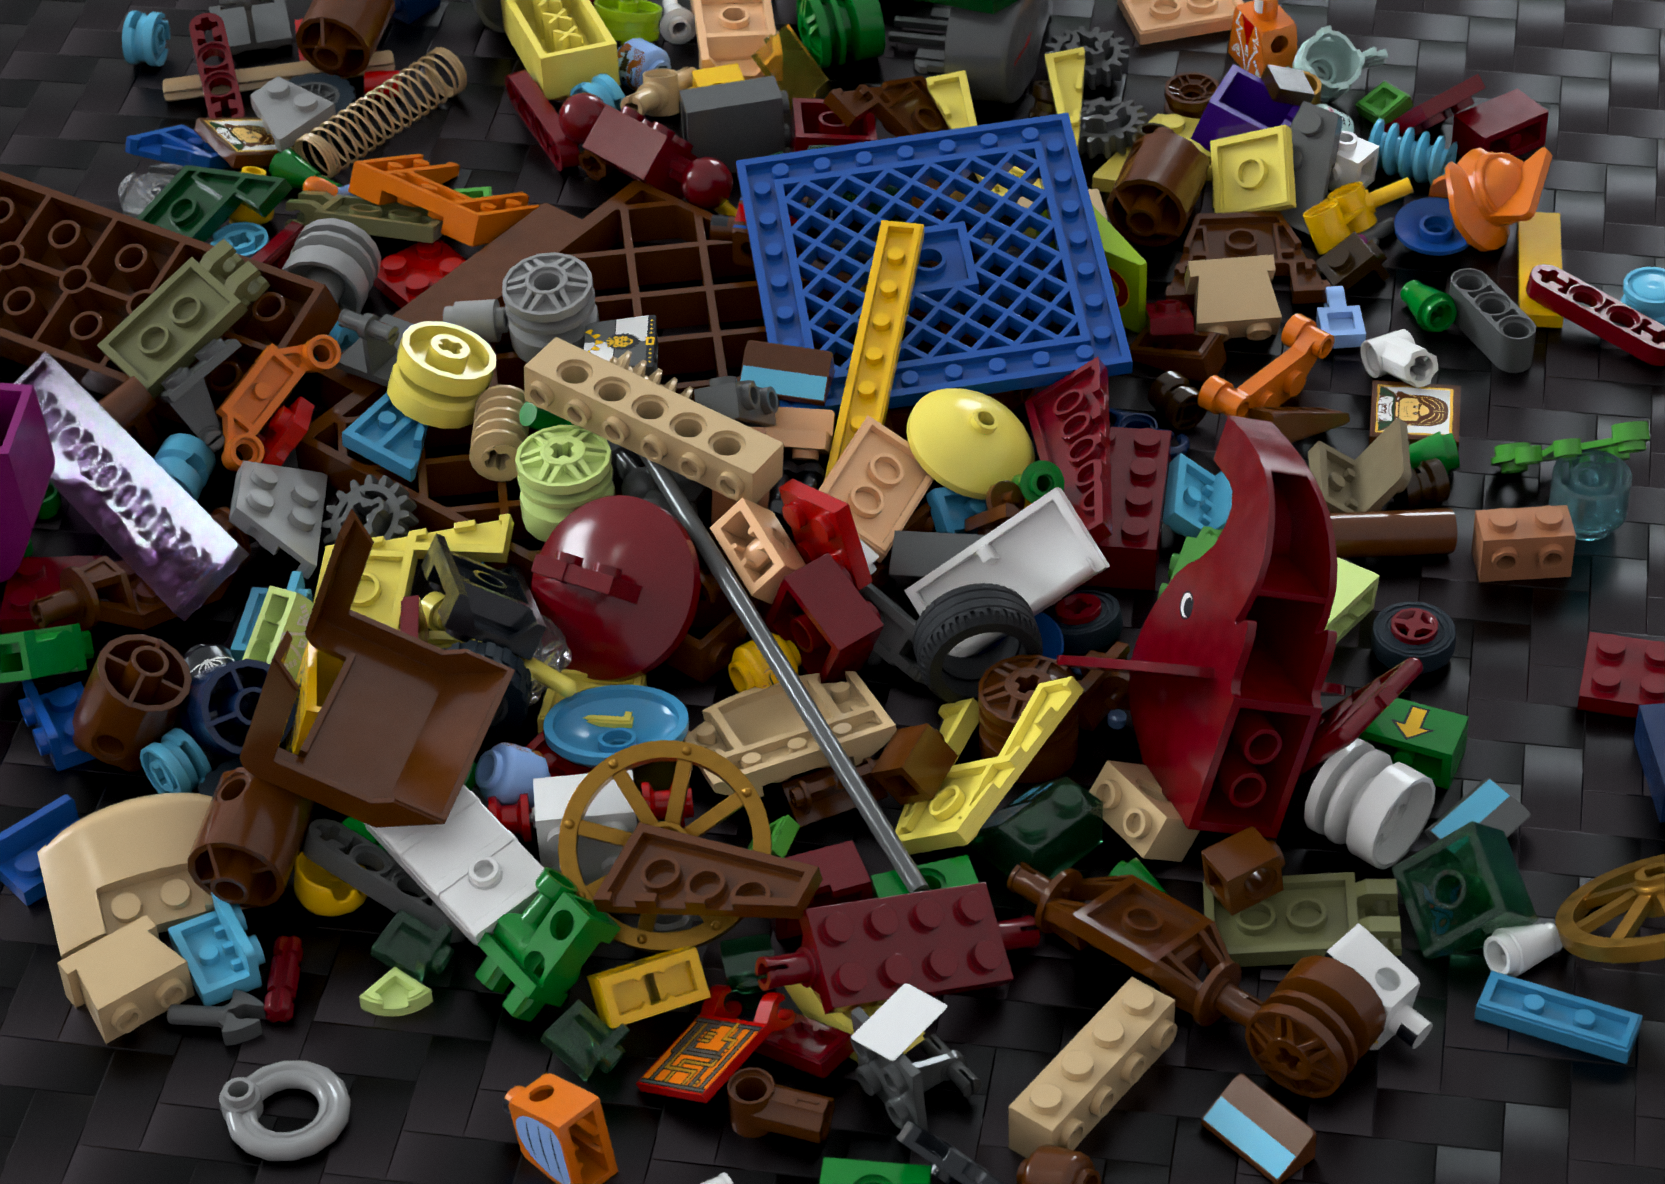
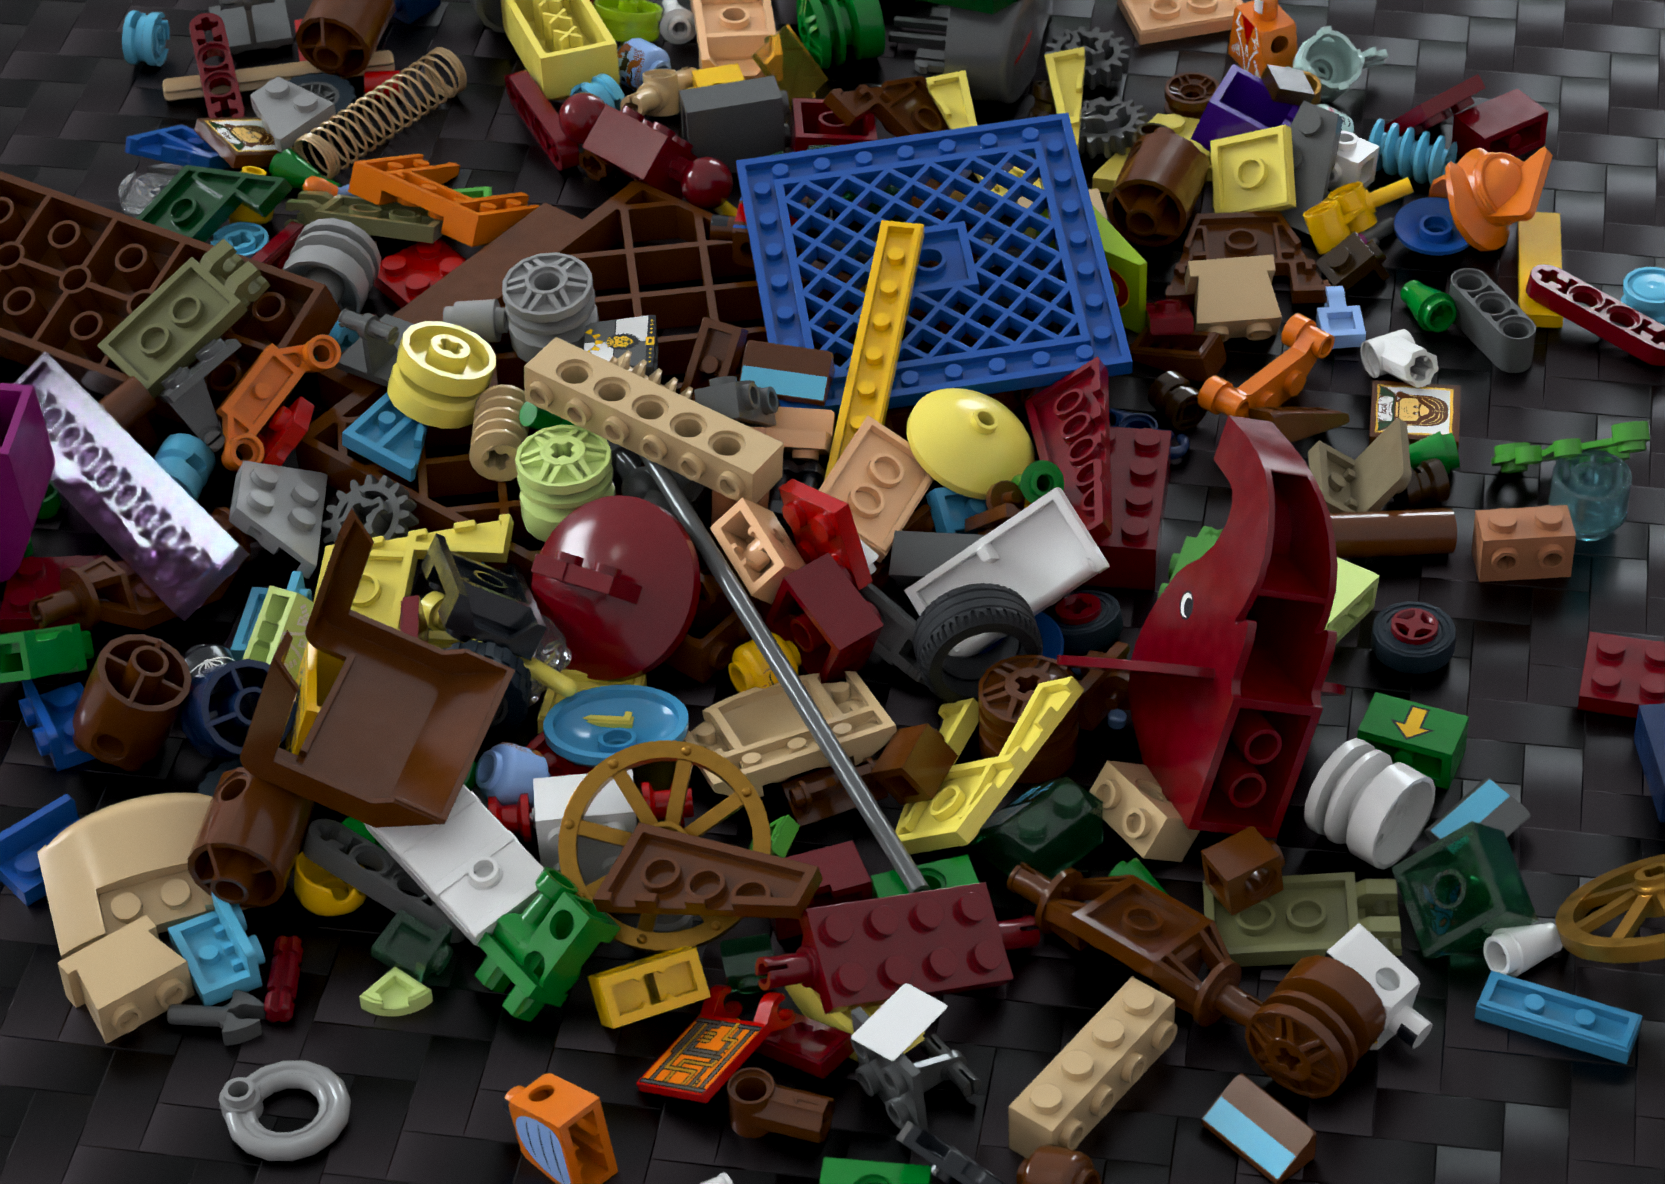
medium azure wheel [140,728,212,794] -> none
clear green bracket [540,999,630,1082] -> none
medium azure bracket [1163,453,1232,538] -> none
dark red bar [1299,657,1423,776] -> none
bright green tile [1355,81,1414,125] -> none
none -> reddish brown slope [680,317,749,401]

